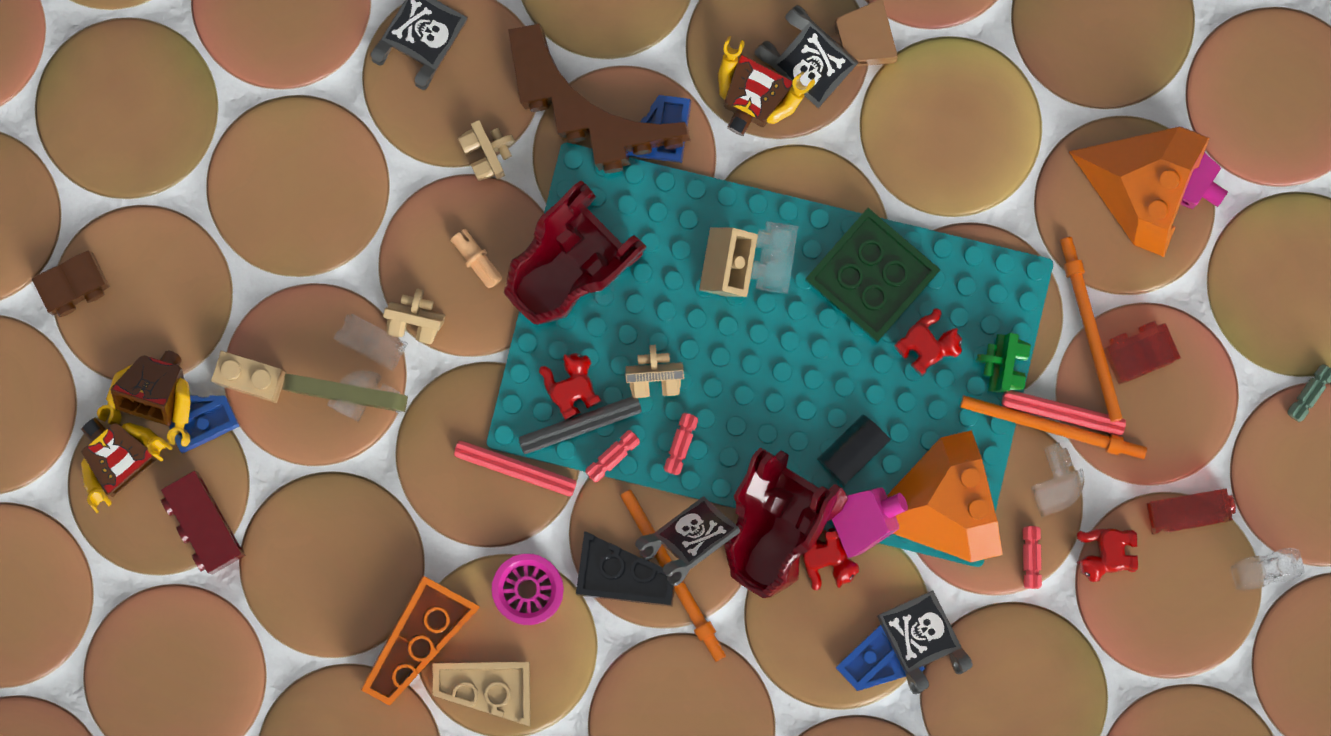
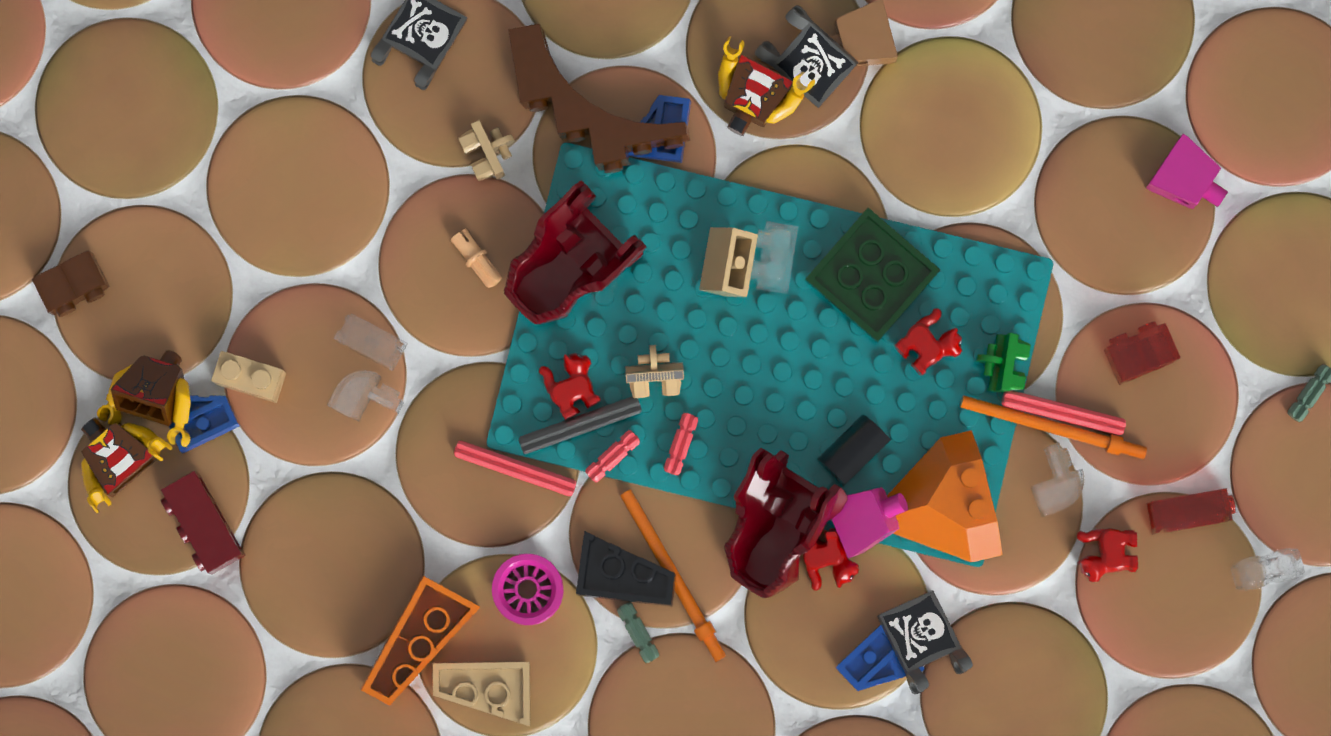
olive beam [282,374,408,412] -> none
tan hips [383,288,445,344] -> none
flag [635,496,741,586] -> none
coral axle [1022,526,1042,589] -> none
orange bar [1060,237,1123,422] -> none
orange wedge [1069,126,1210,257] -> none
none -> sand green axle [617,602,659,663]

